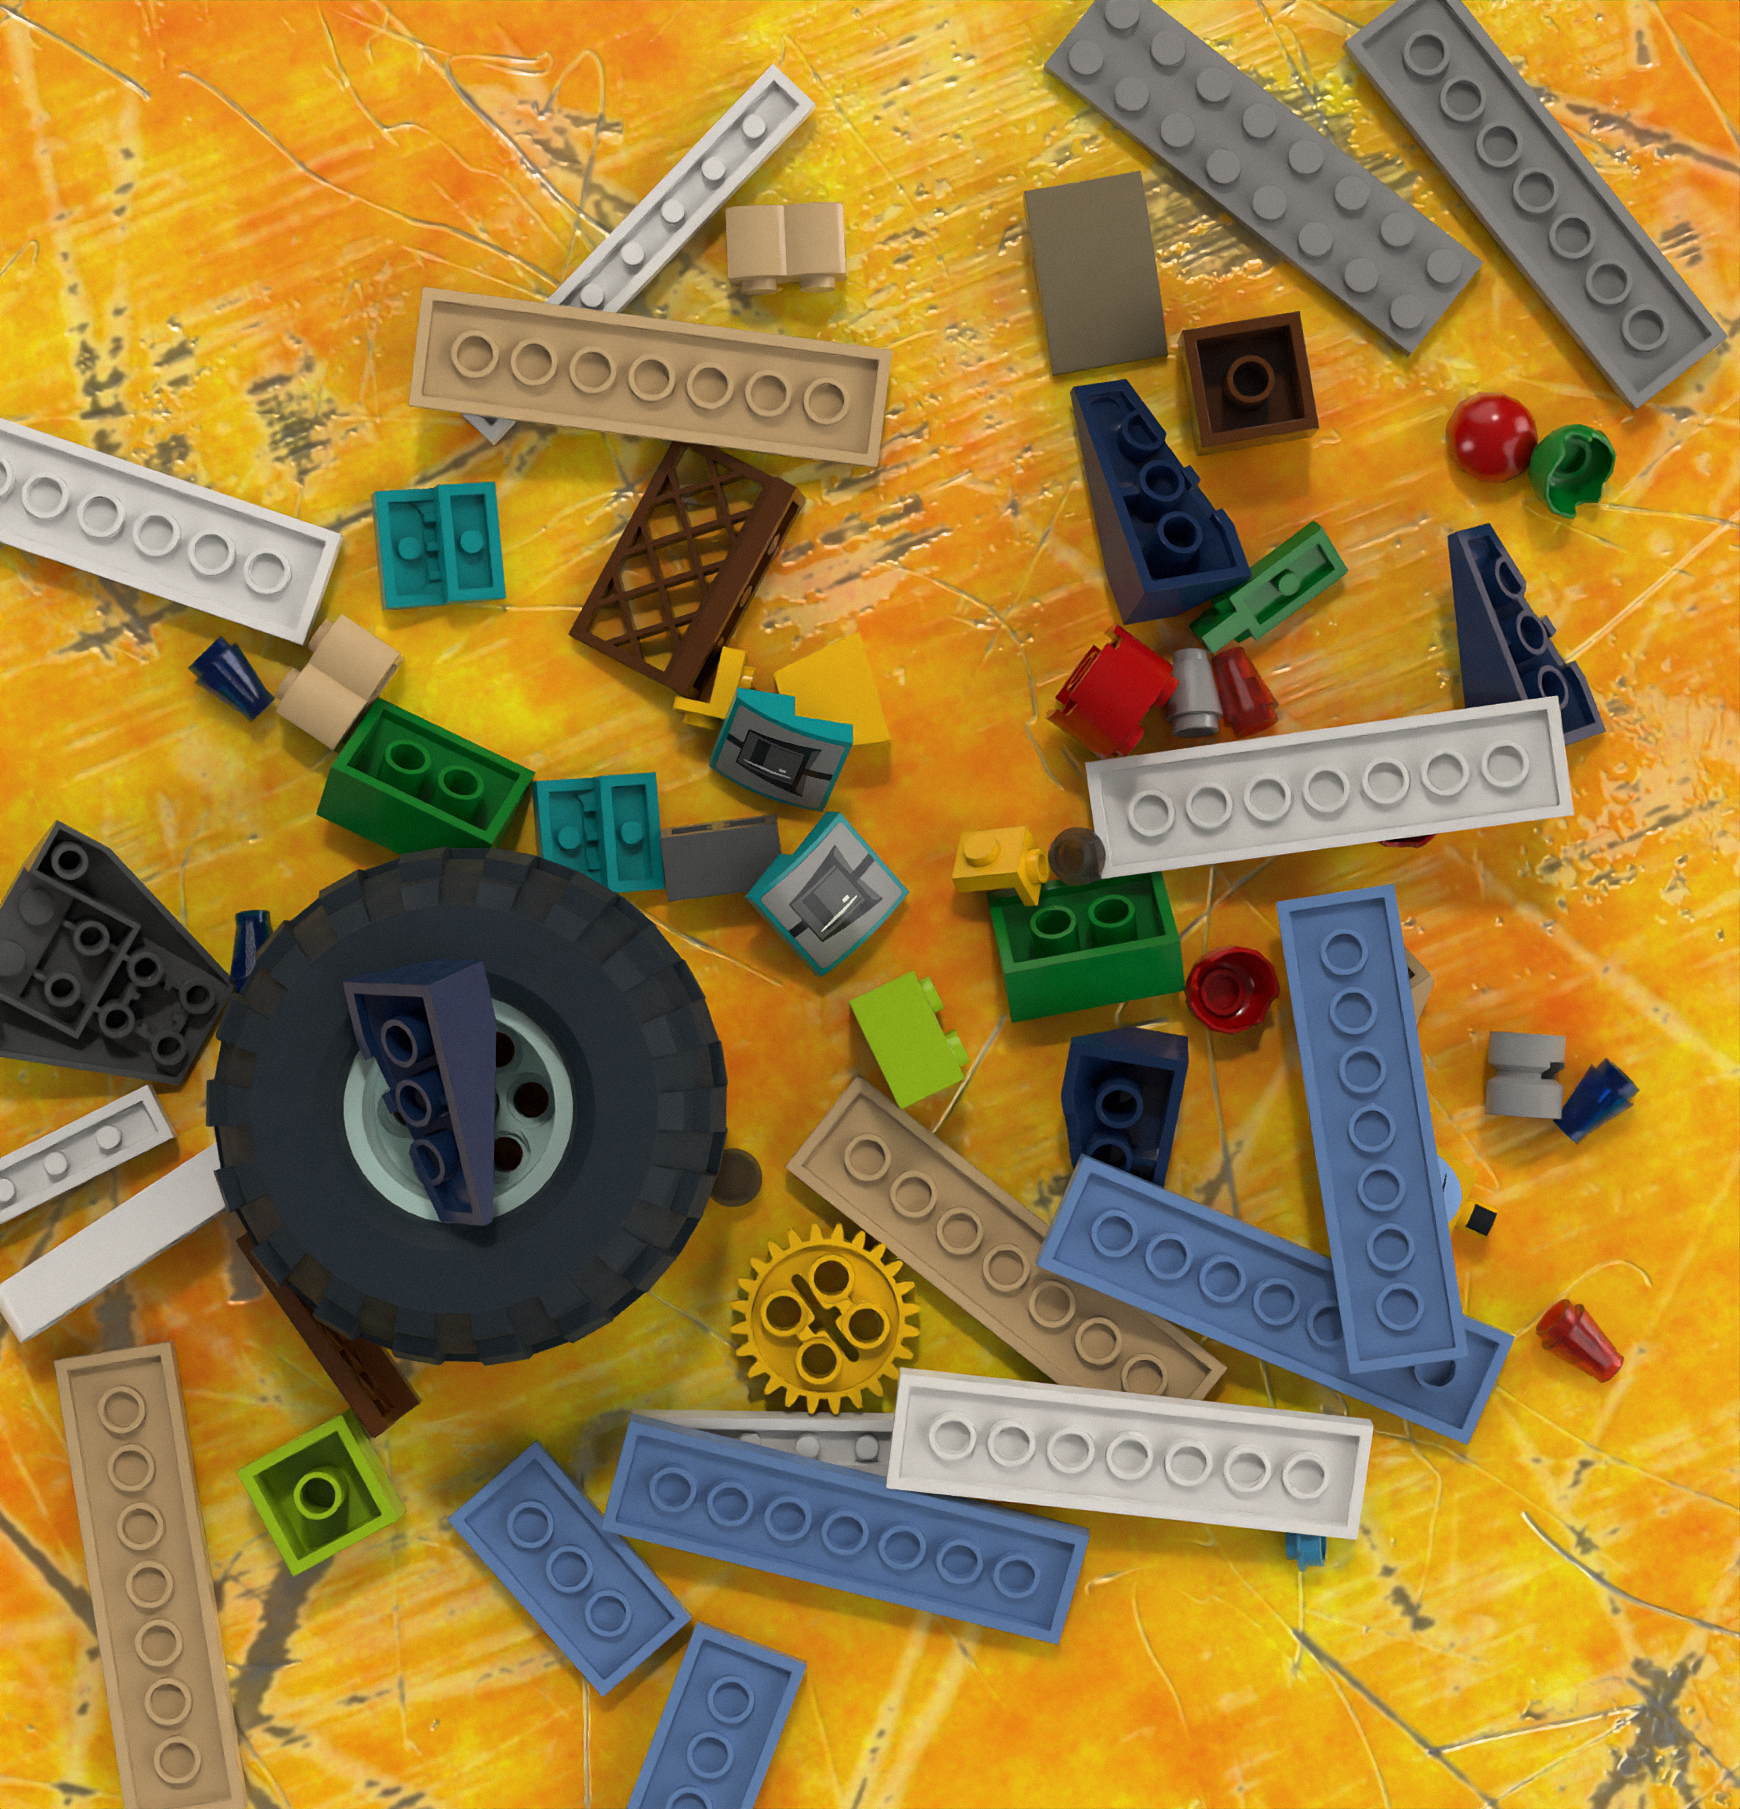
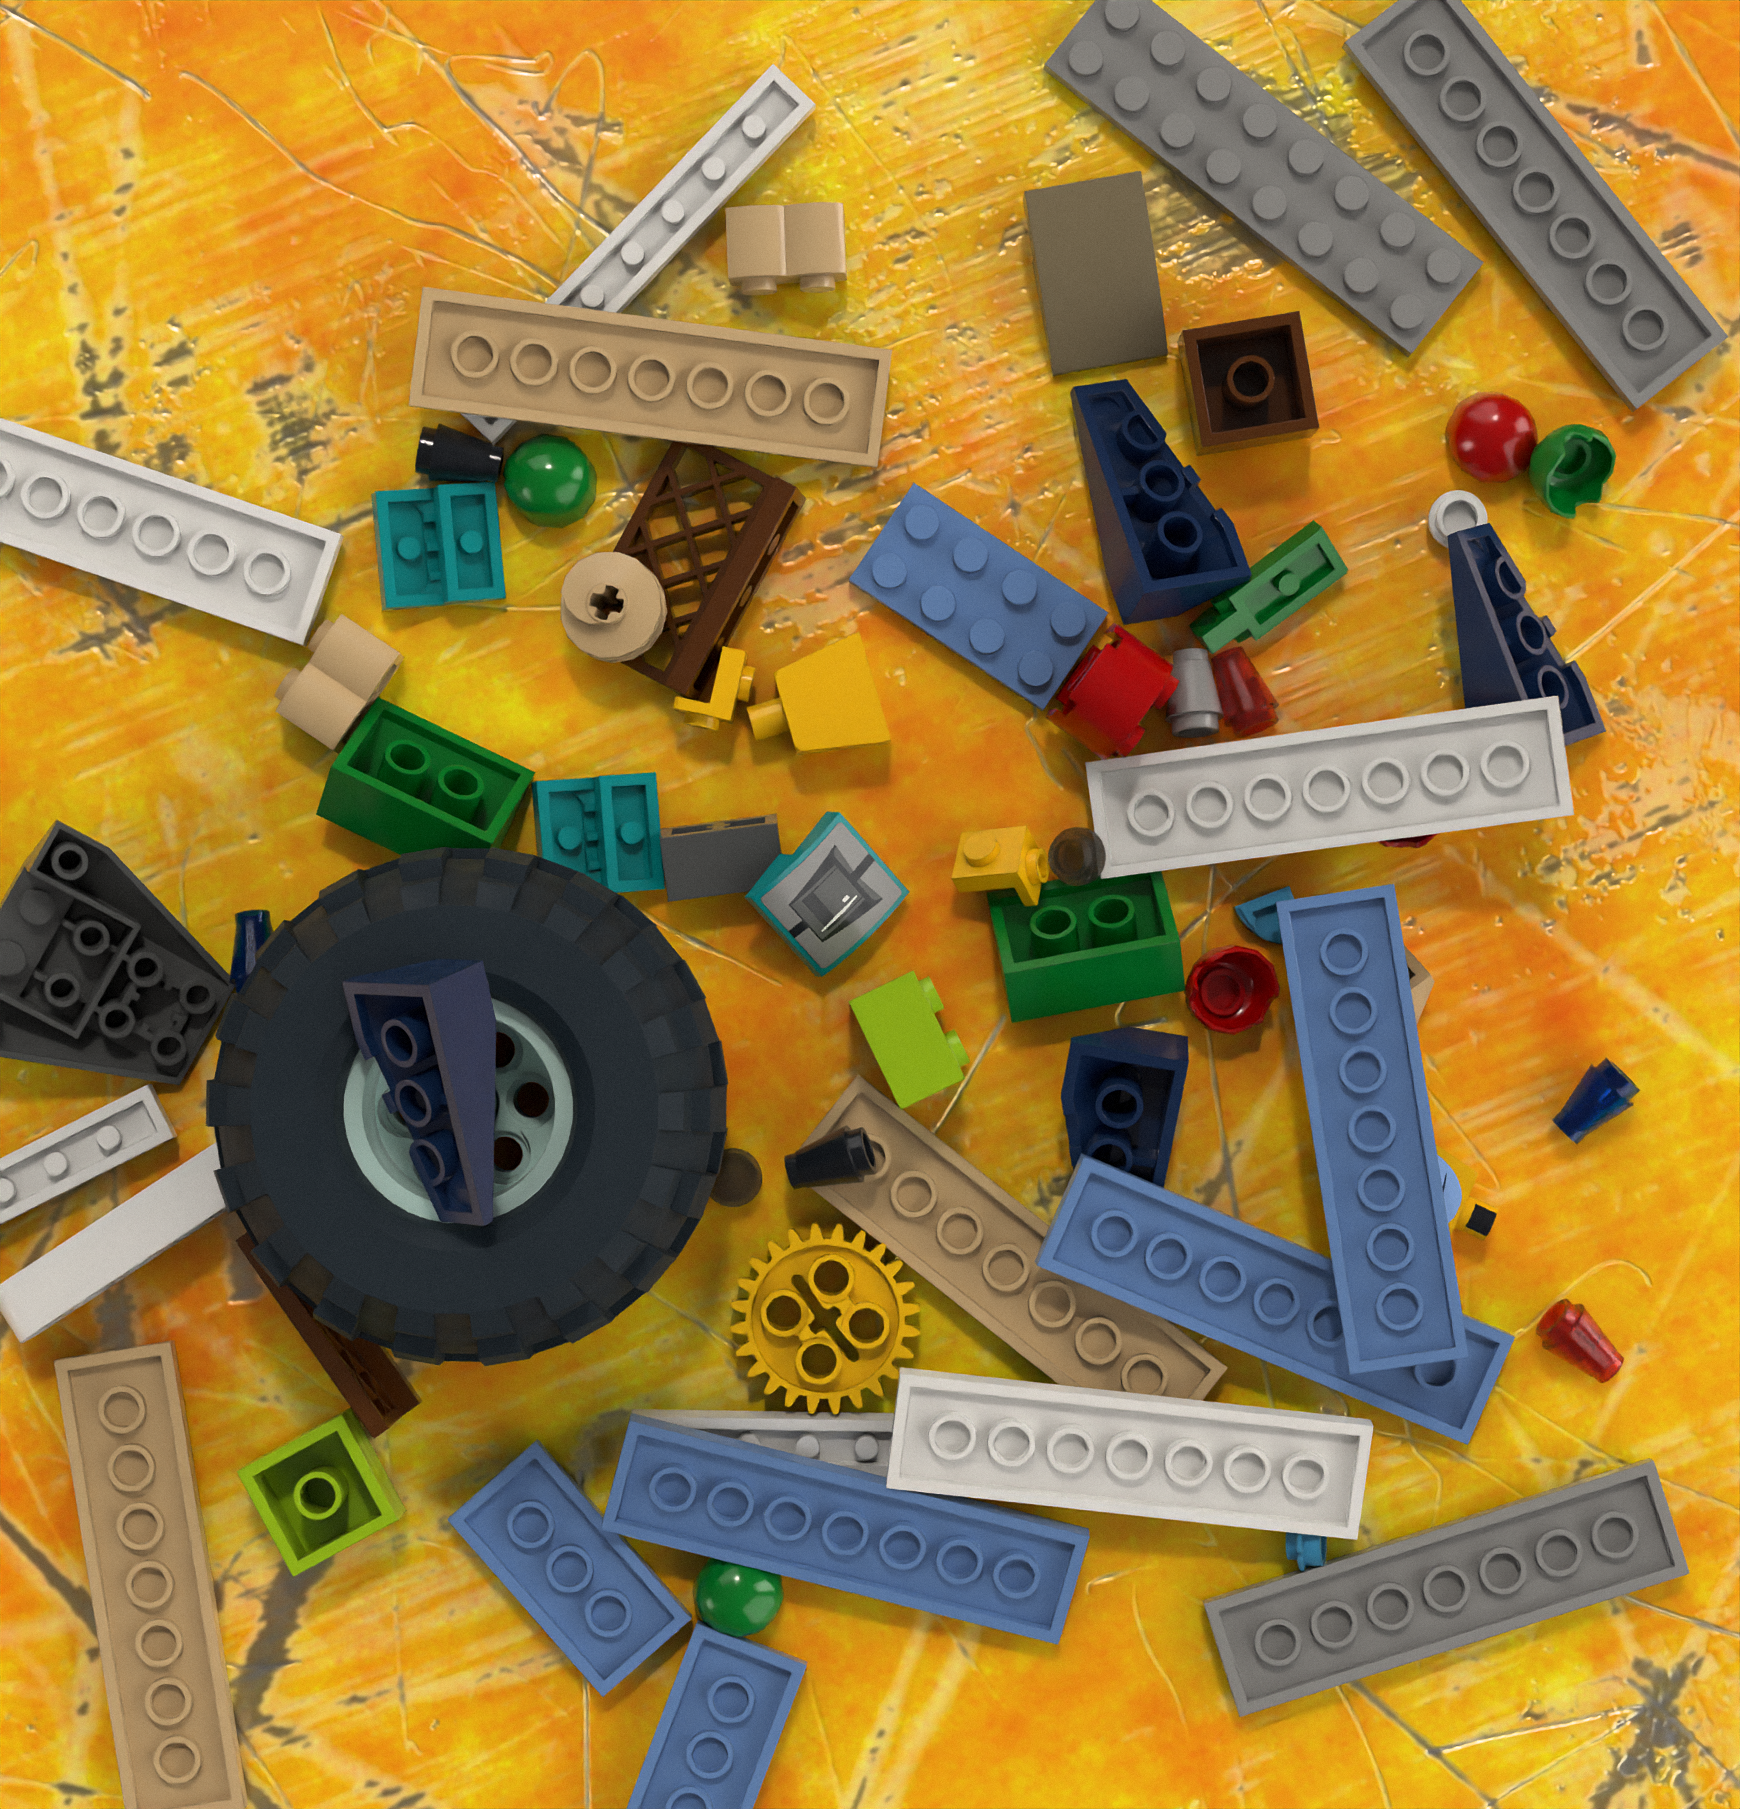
cone [188,636,275,723] -> none
slope [709,687,853,812] -> none
light grey wheel [1485,1031,1566,1119] -> none
none -> black cone [415,423,504,482]
none -> green hair [503,434,597,528]
none -> tan piece [561,552,667,663]
none -> green hair [692,1557,784,1638]
none -> black cone [784,1125,876,1190]
none -> medium blue plate [849,483,1108,711]
none -> light grey plate [1202,1458,1690,1717]
none -> dark azure tile [1233,886,1294,944]
none -> white plate [1428,490,1487,548]

